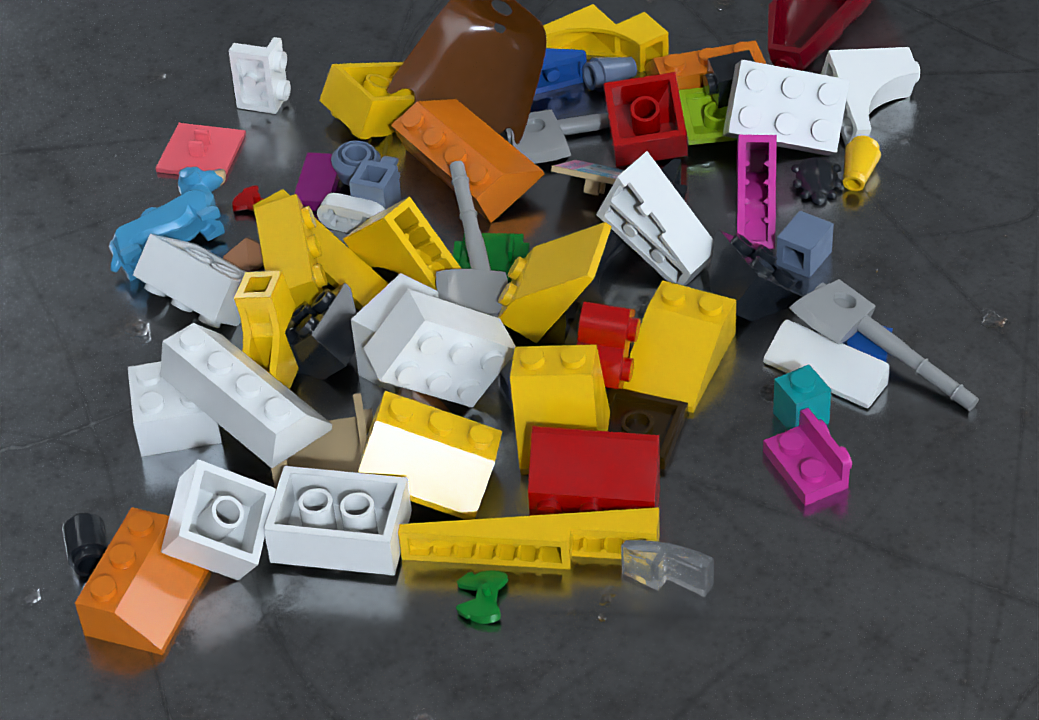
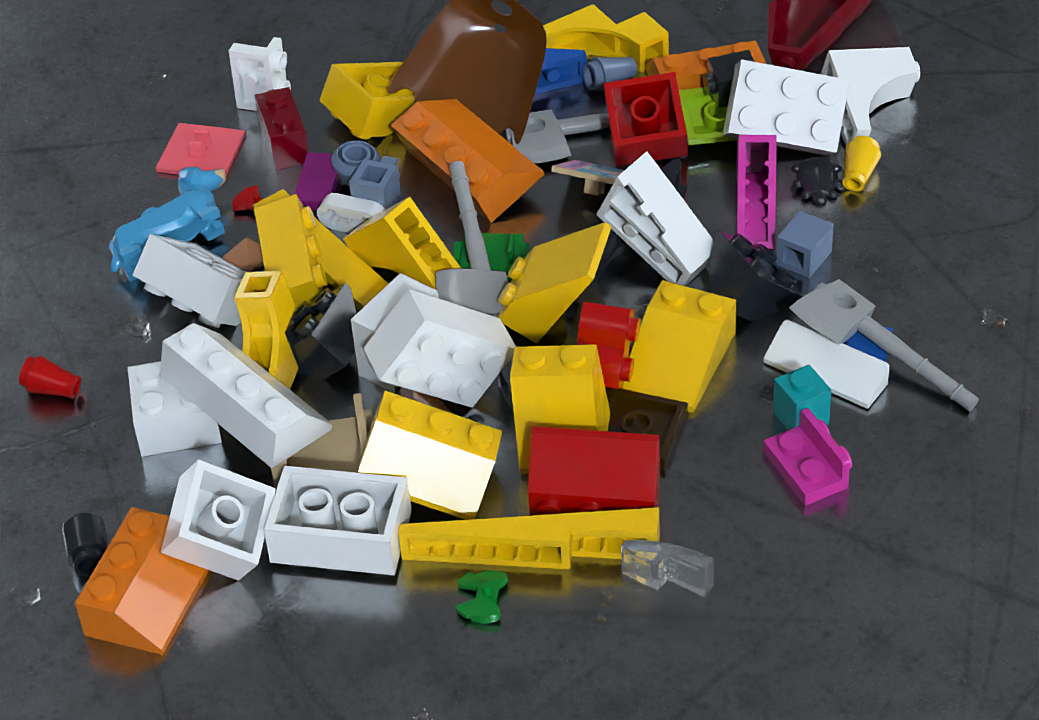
none -> red cone [19,355,82,399]
none -> dark red brick [255,87,309,171]

